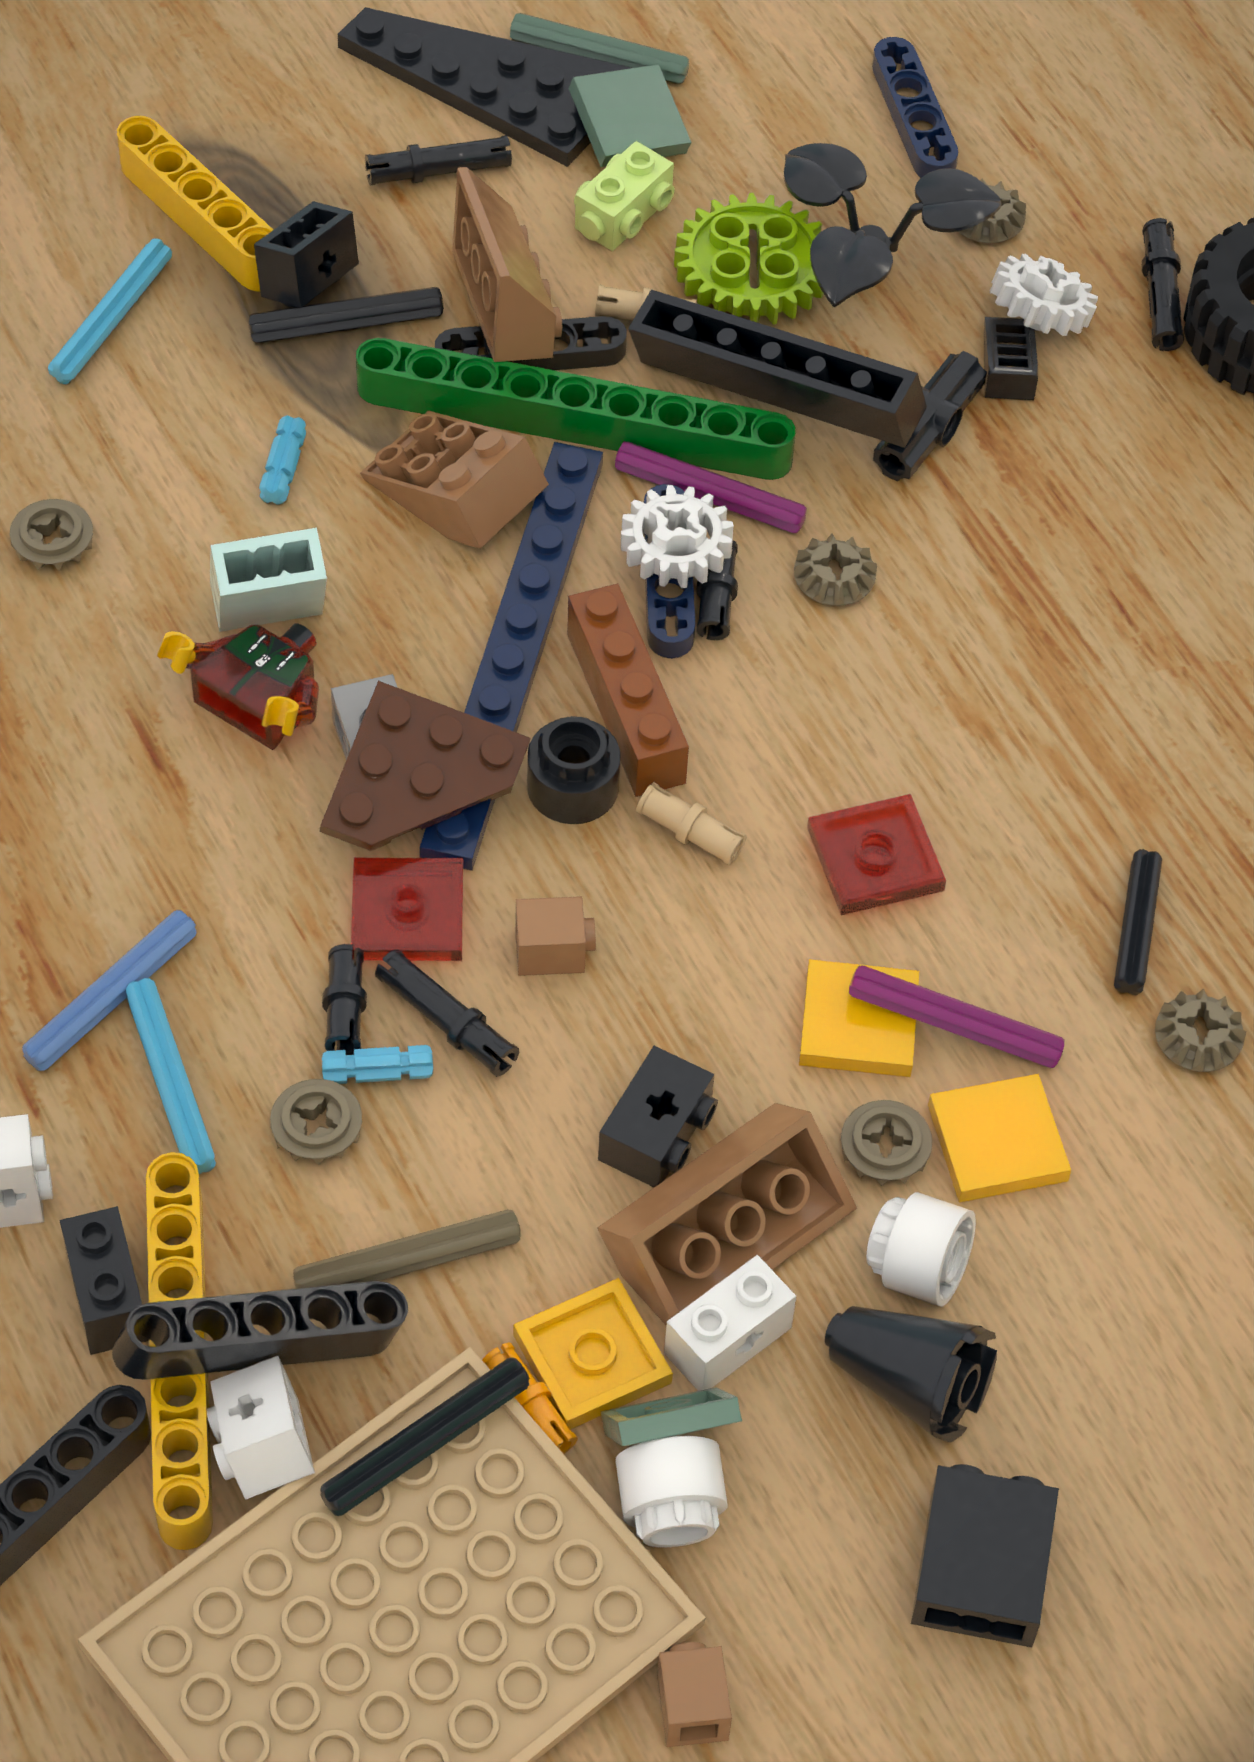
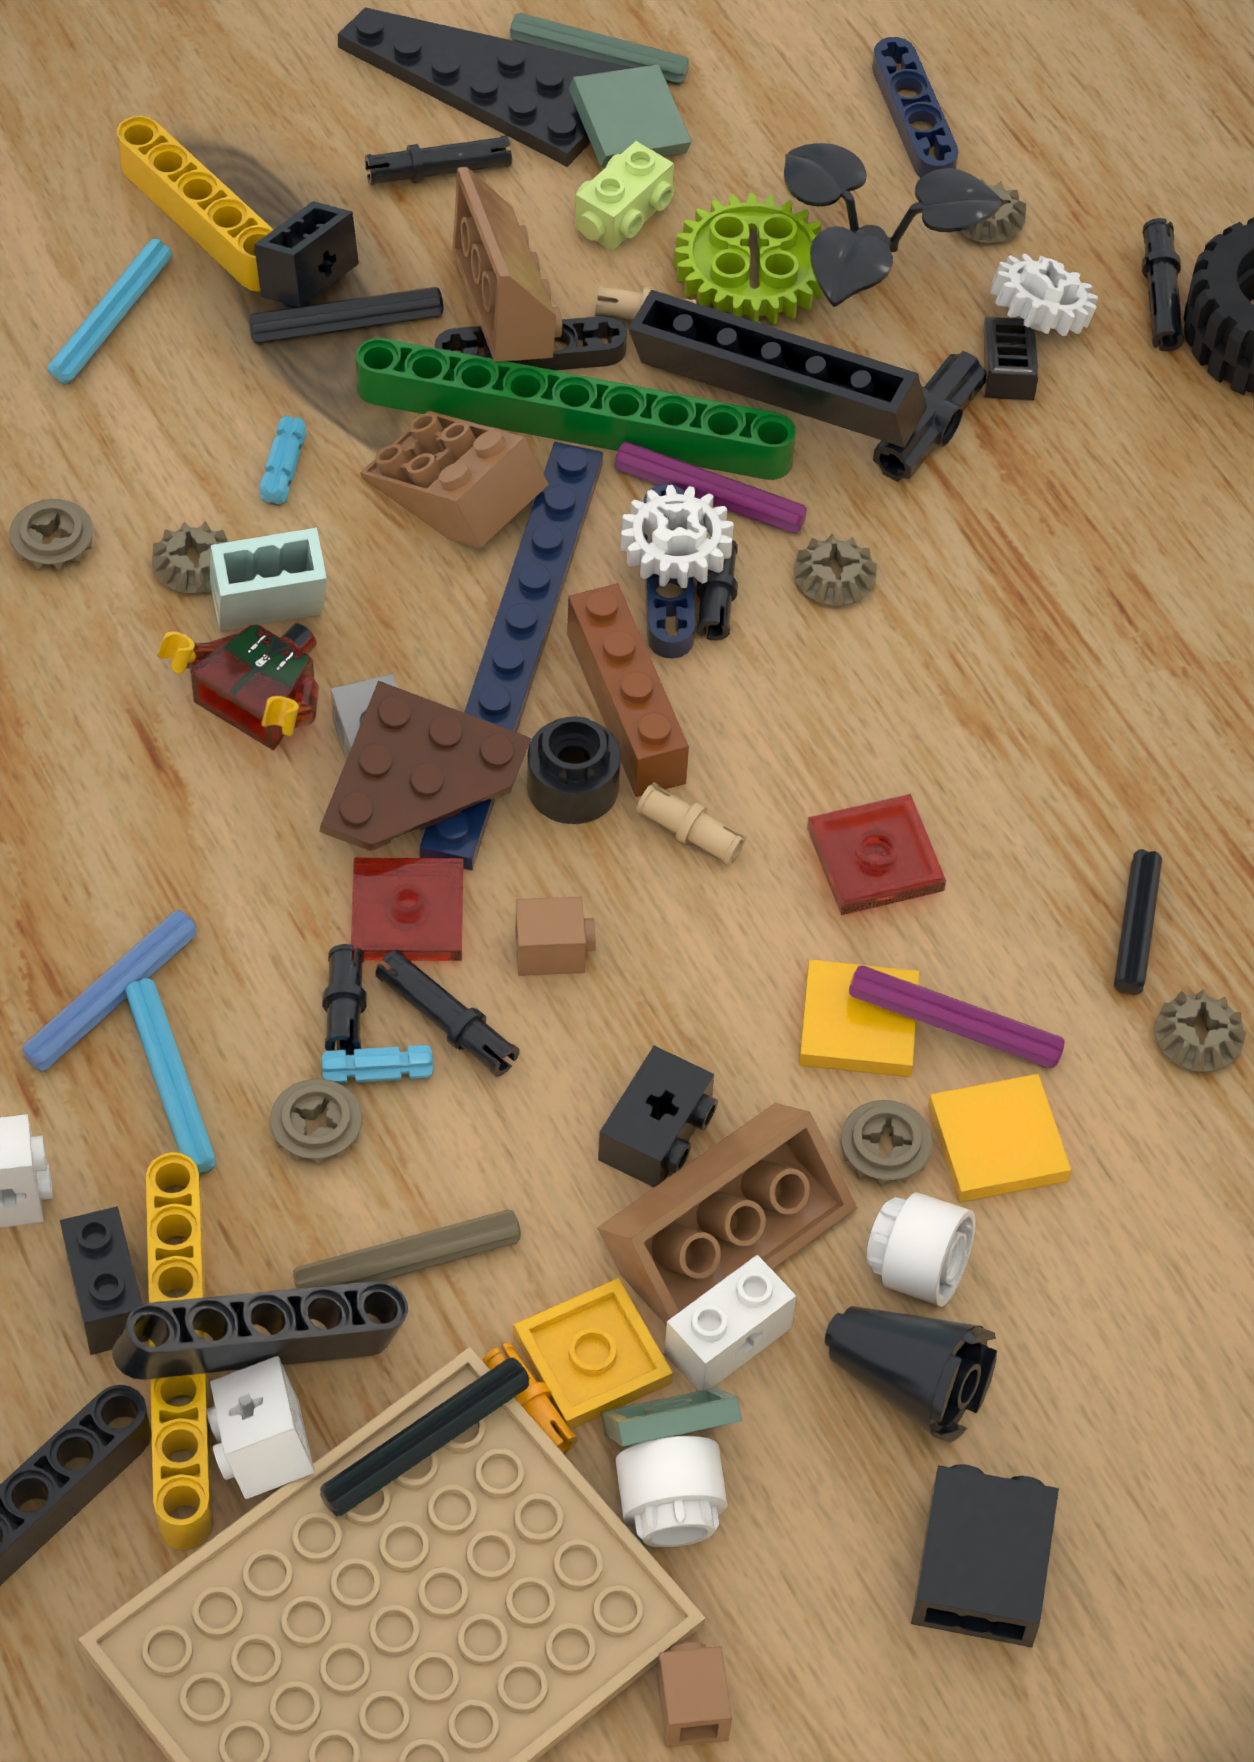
none -> dark tan gear [152,521,228,593]

